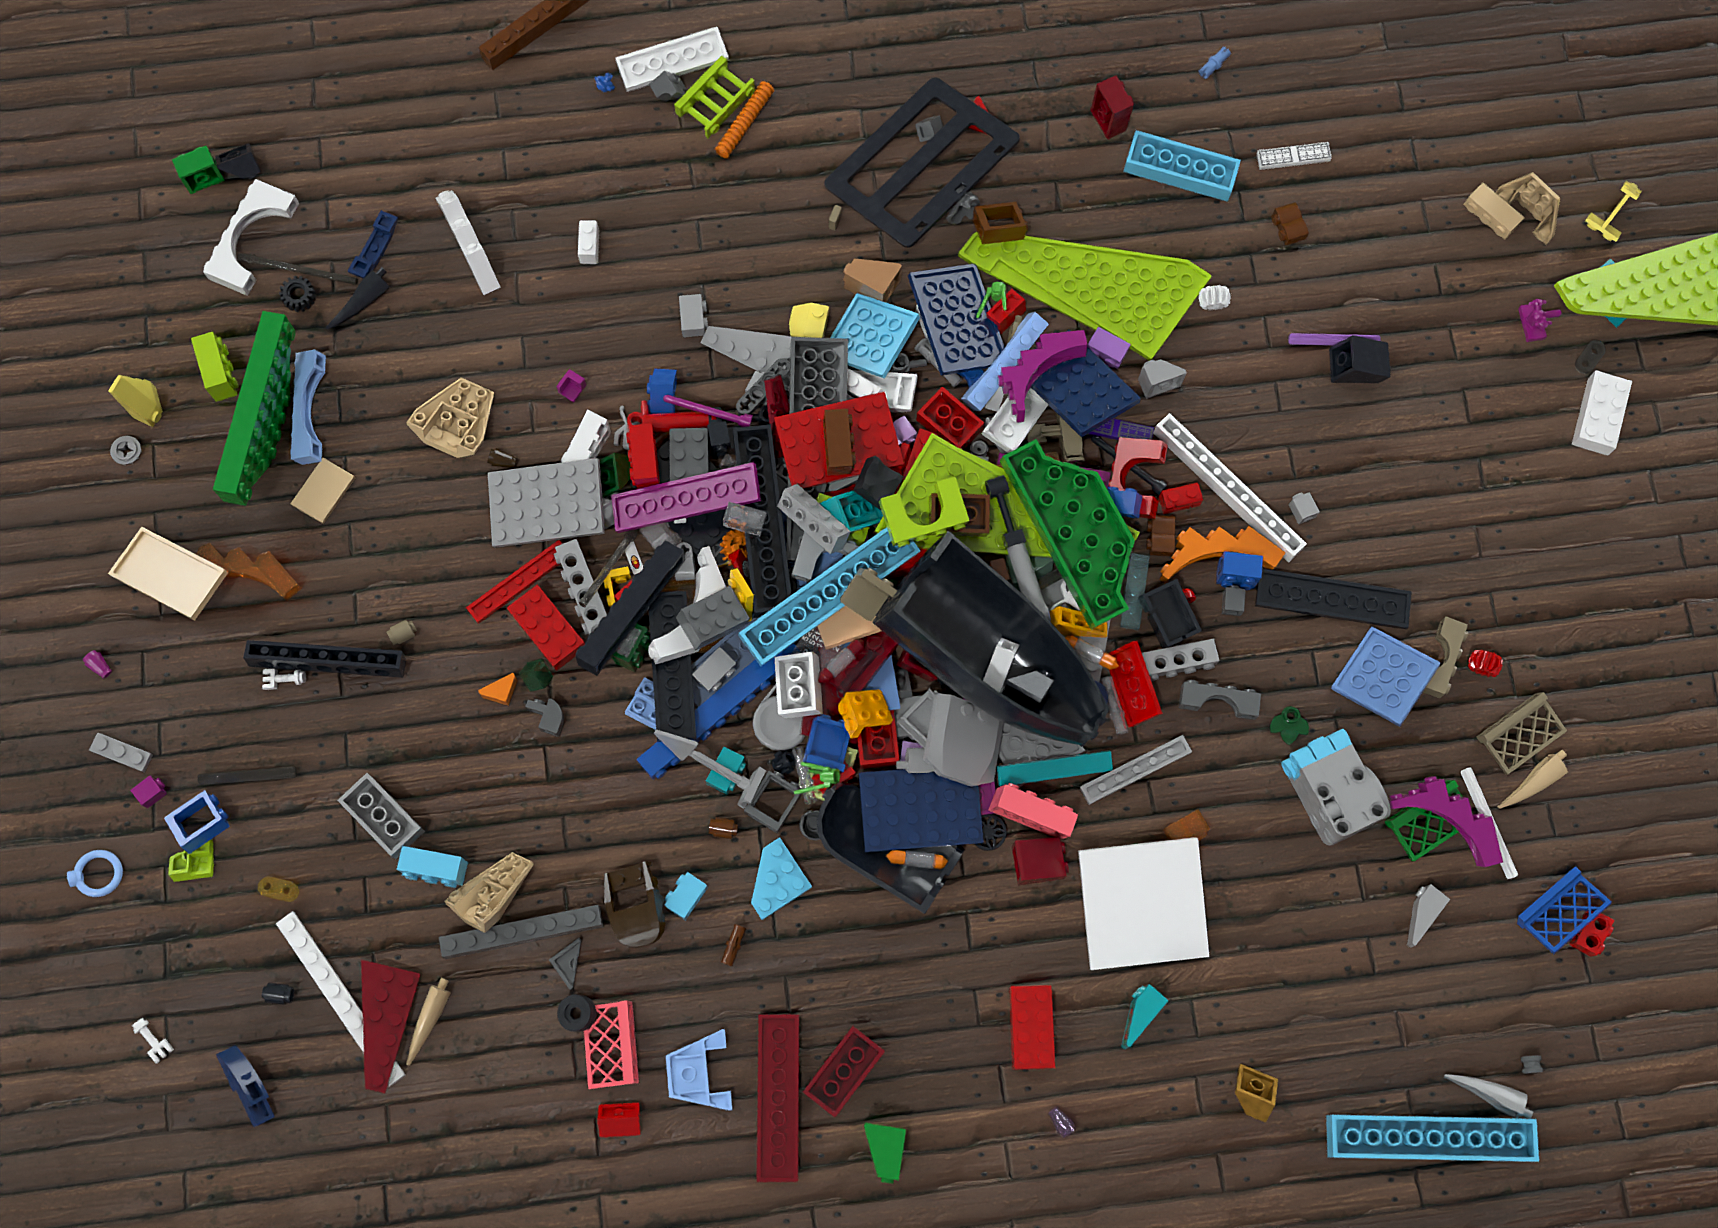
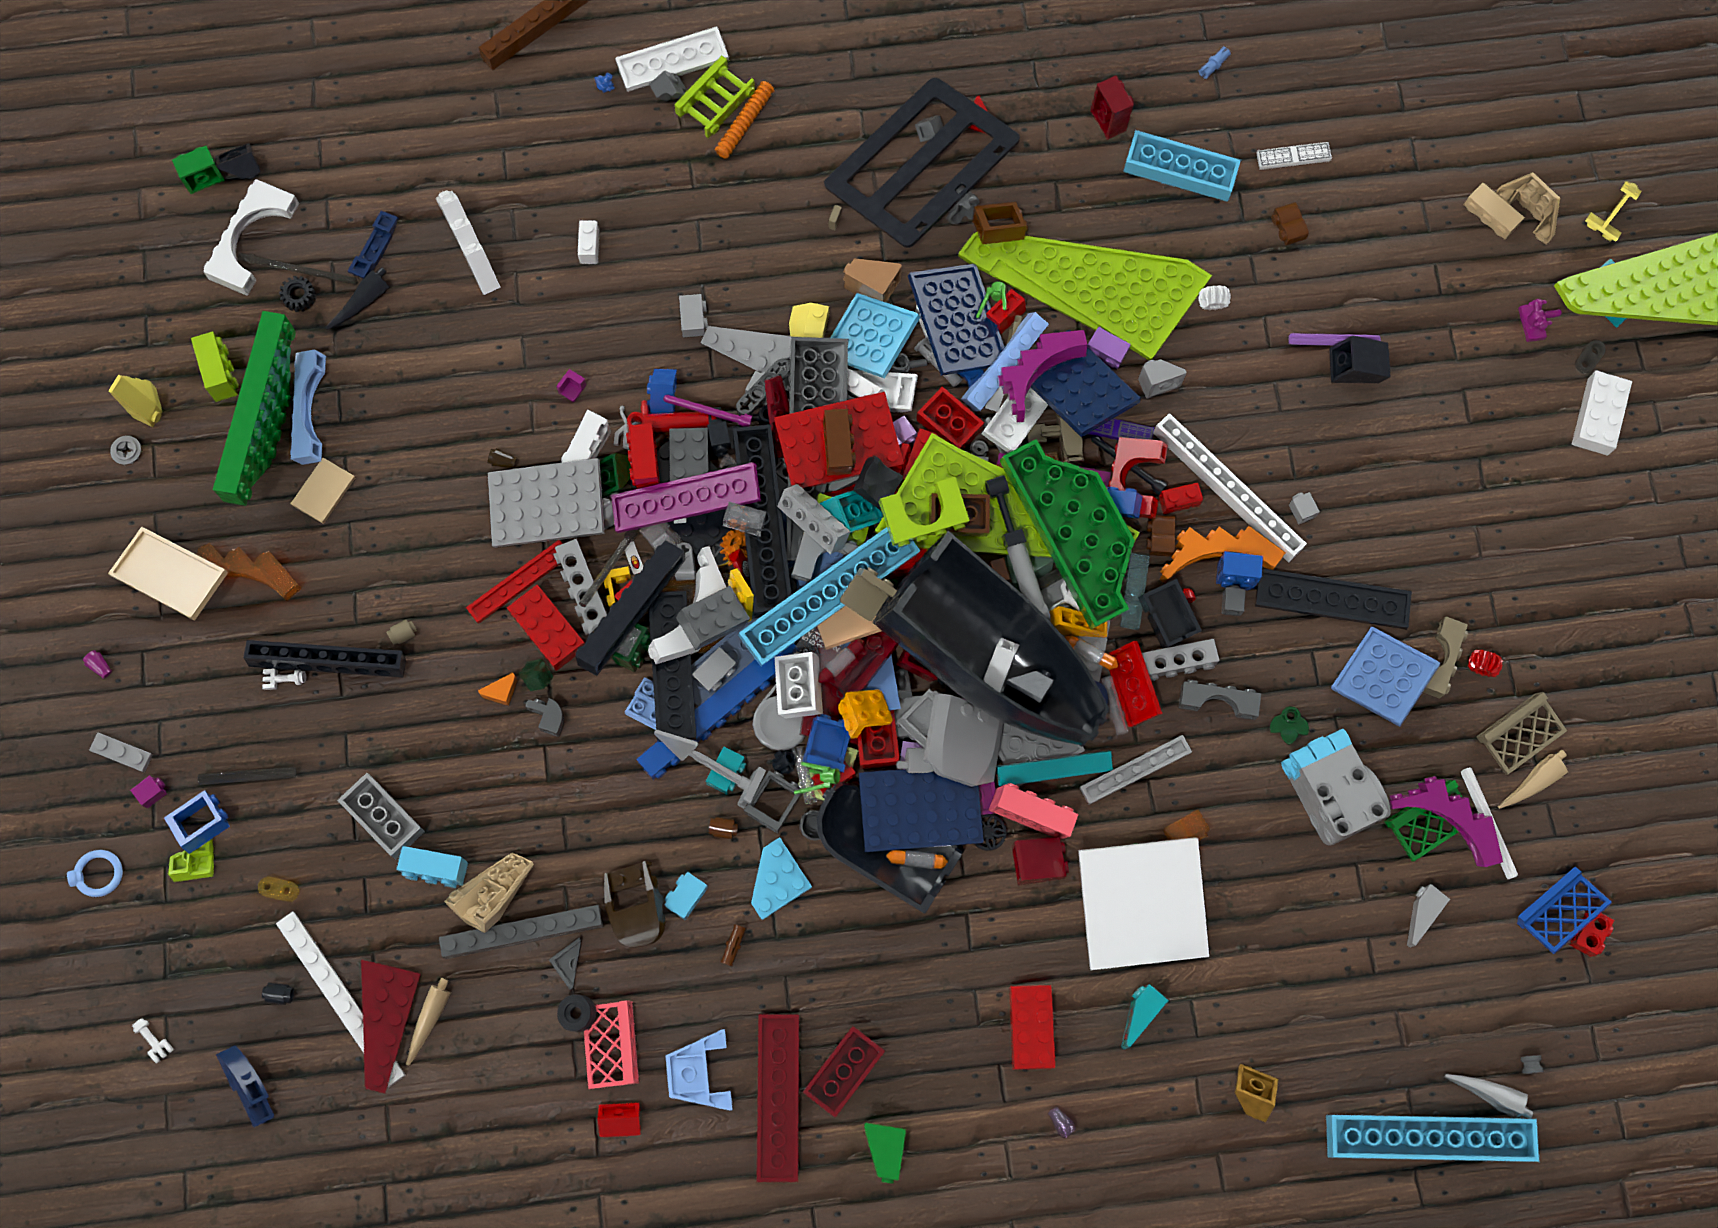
tan wedge [407,378,494,458] -> none

